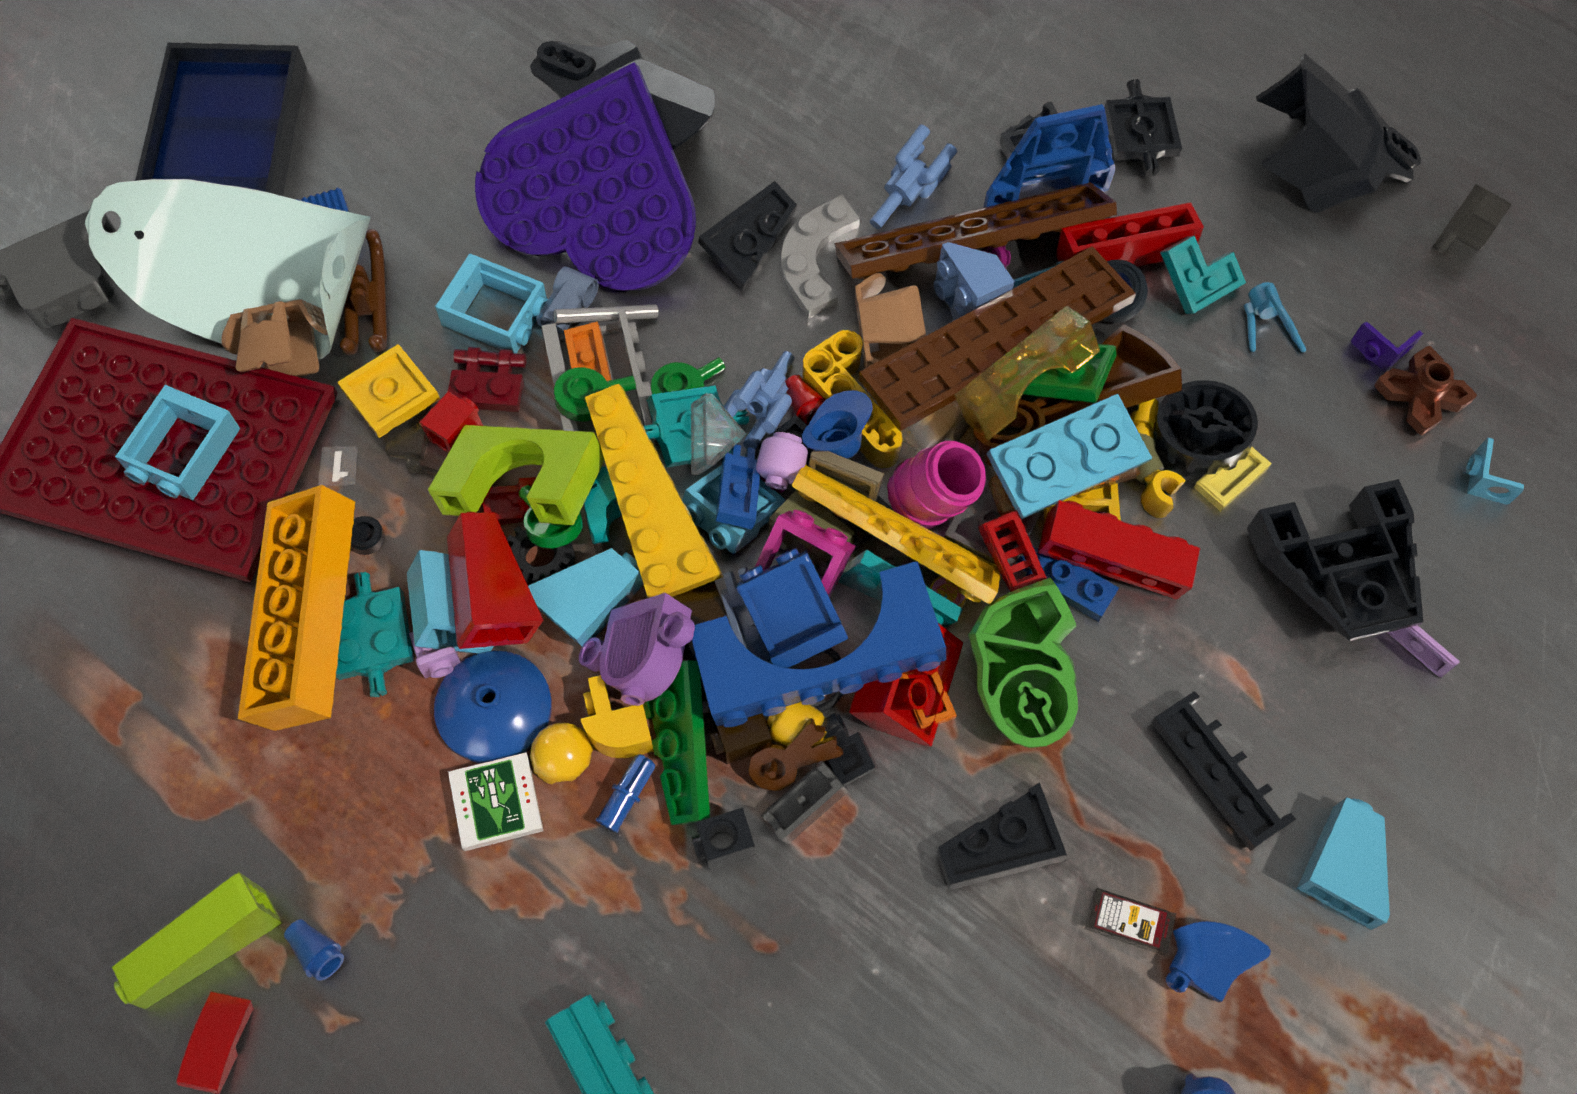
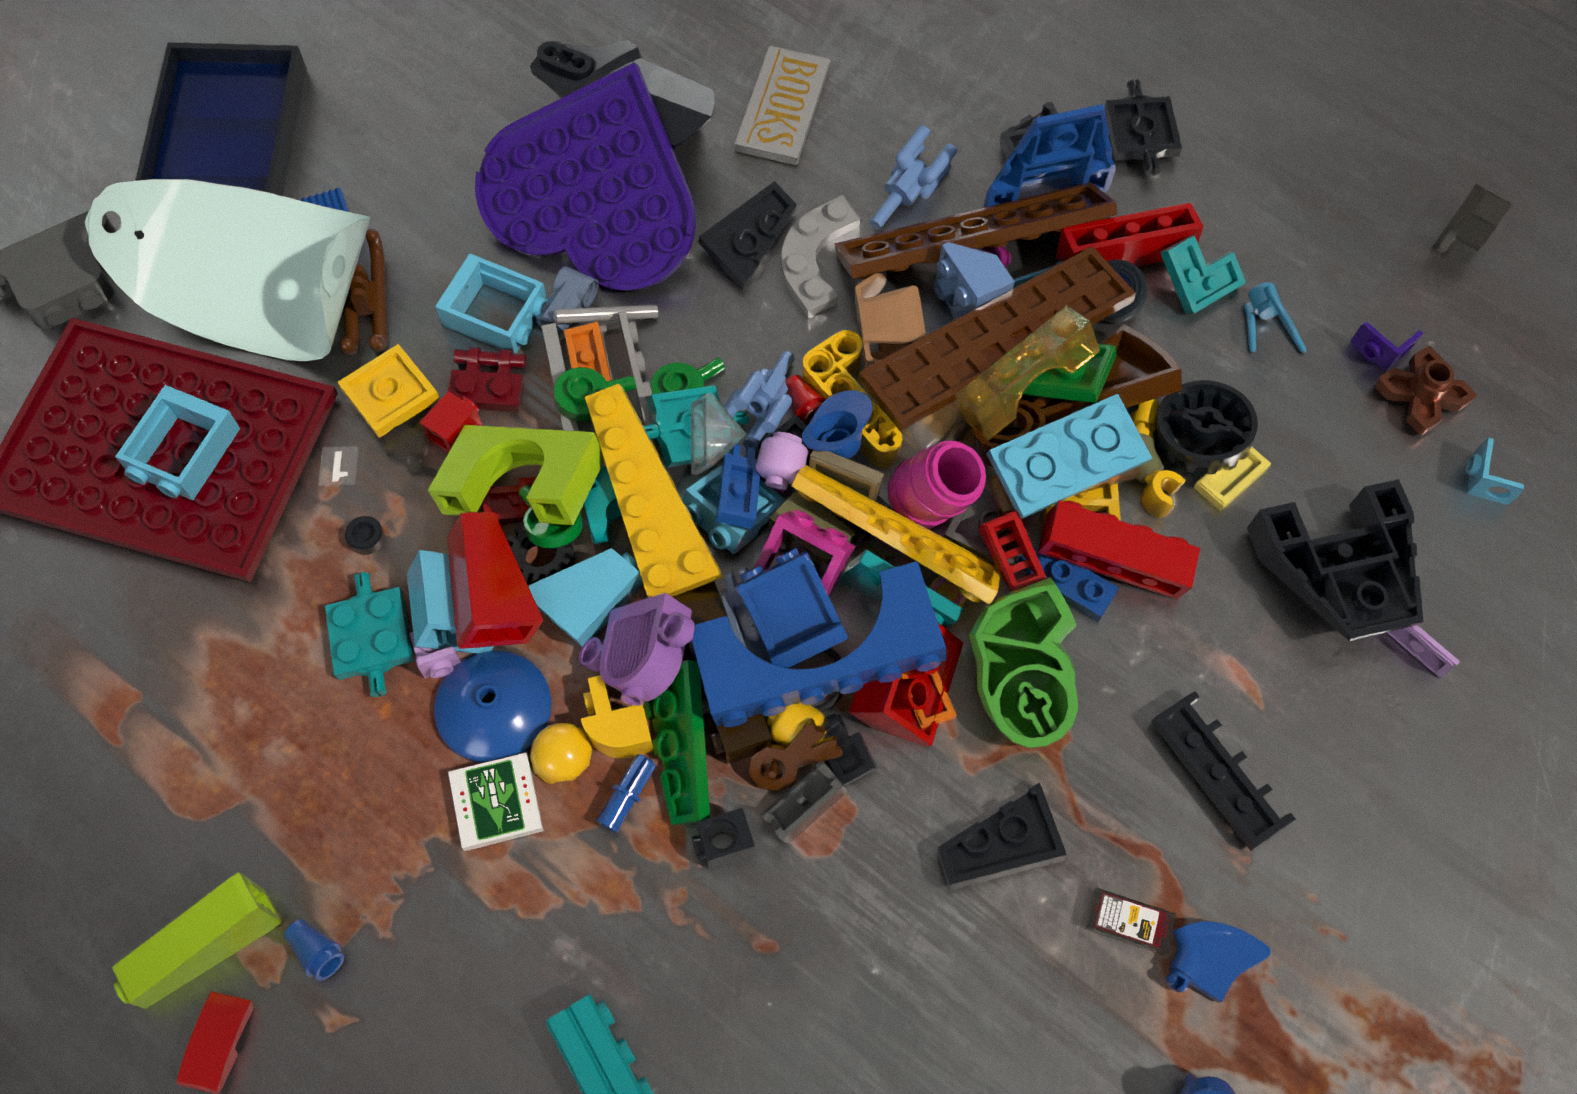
medium nougat piece [221,299,328,377] -> none
light orange brick [238,485,355,731] -> none
black piece [1256,53,1421,213] -> none
medium azure slope [1297,797,1390,930] -> none
none -> light grey tile [734,45,831,165]

